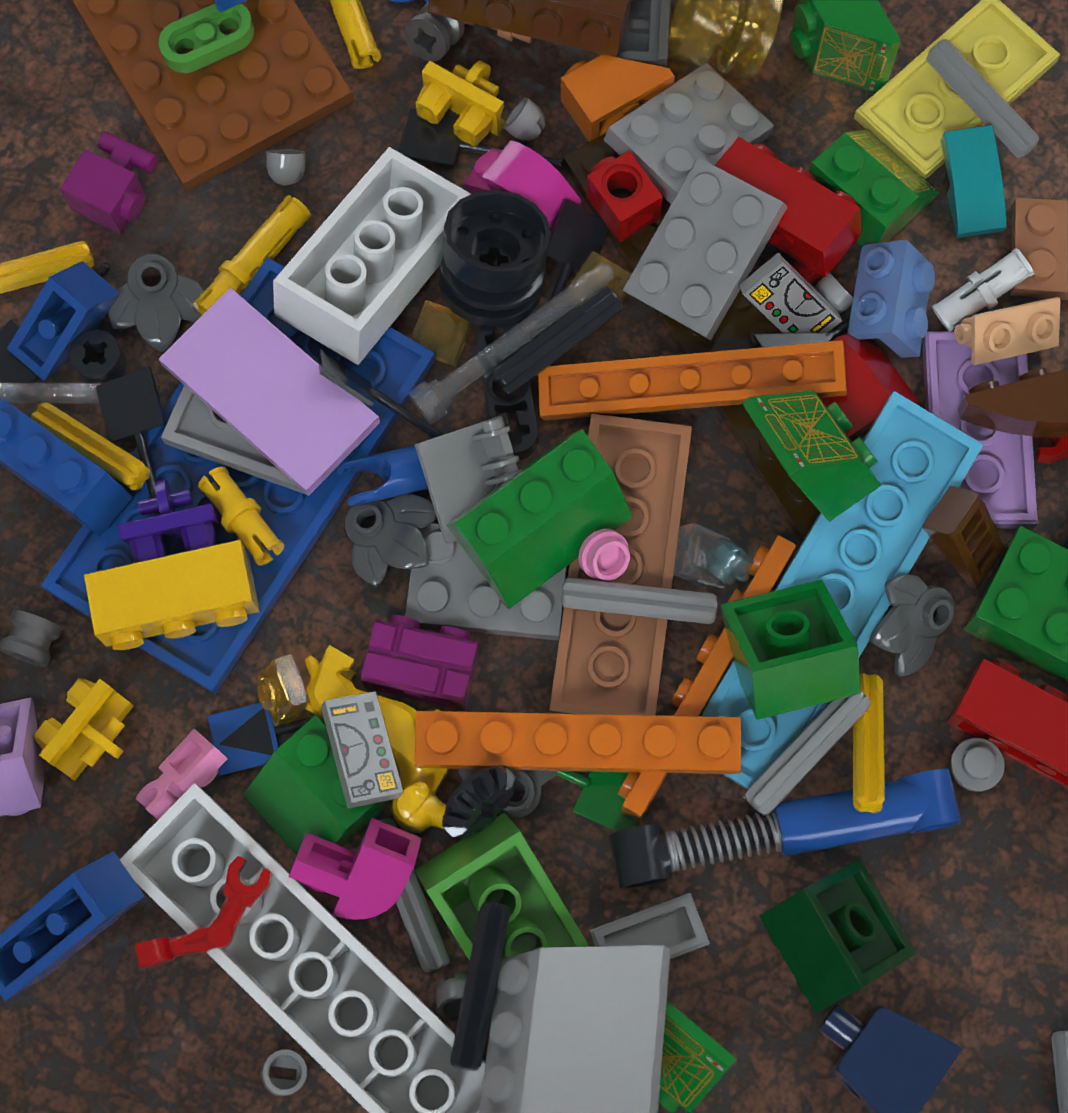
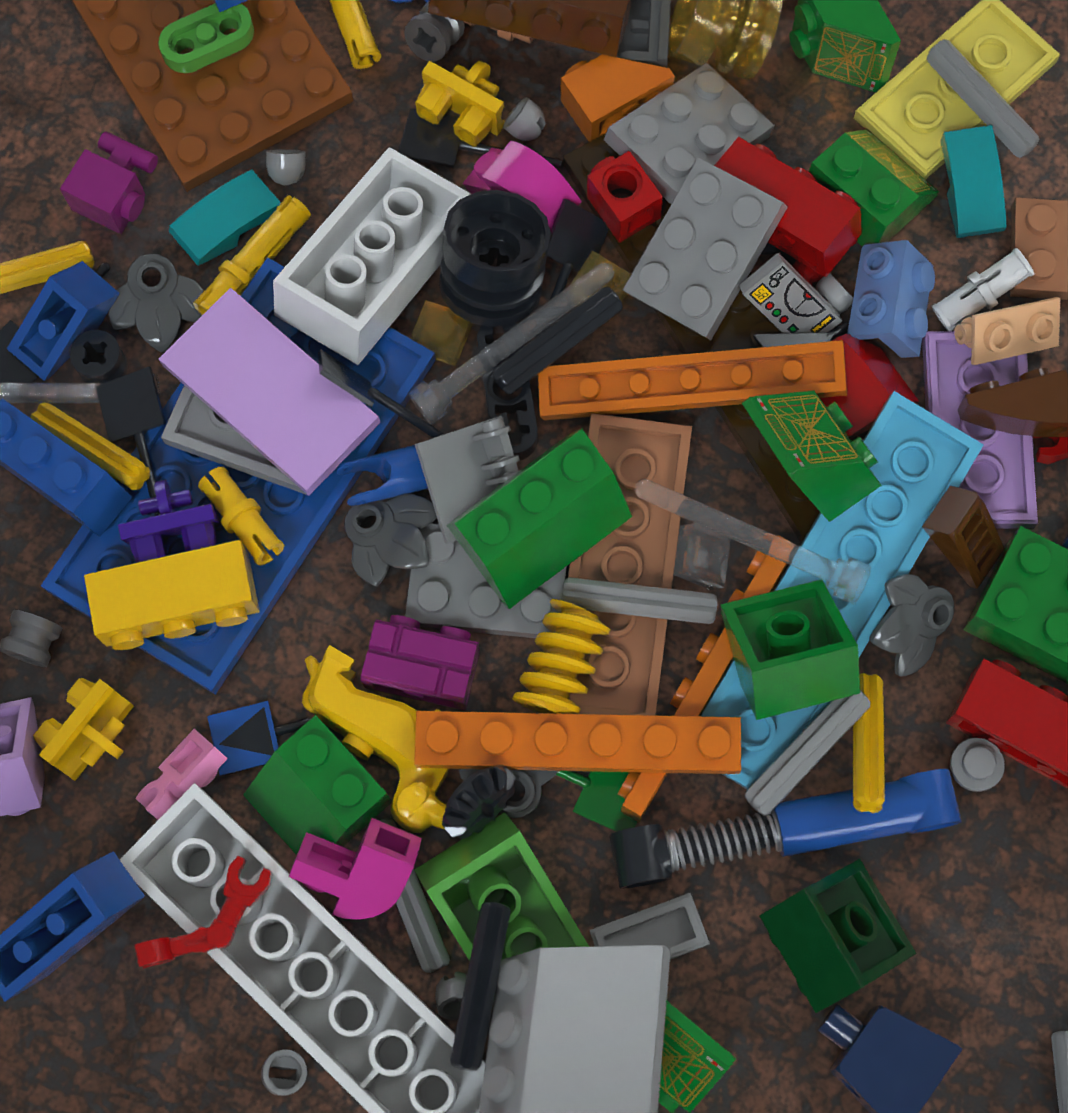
clear yellow plate [257,654,311,726] -> none
light grey tile [321,691,403,809] -> none
bright pink plate [578,529,630,580] -> none
clear light blue plate [705,538,755,585] -> none
none -> teal slope [169,169,281,266]
none -> yellow piece [512,599,611,714]
none -> clear piece [635,479,871,605]

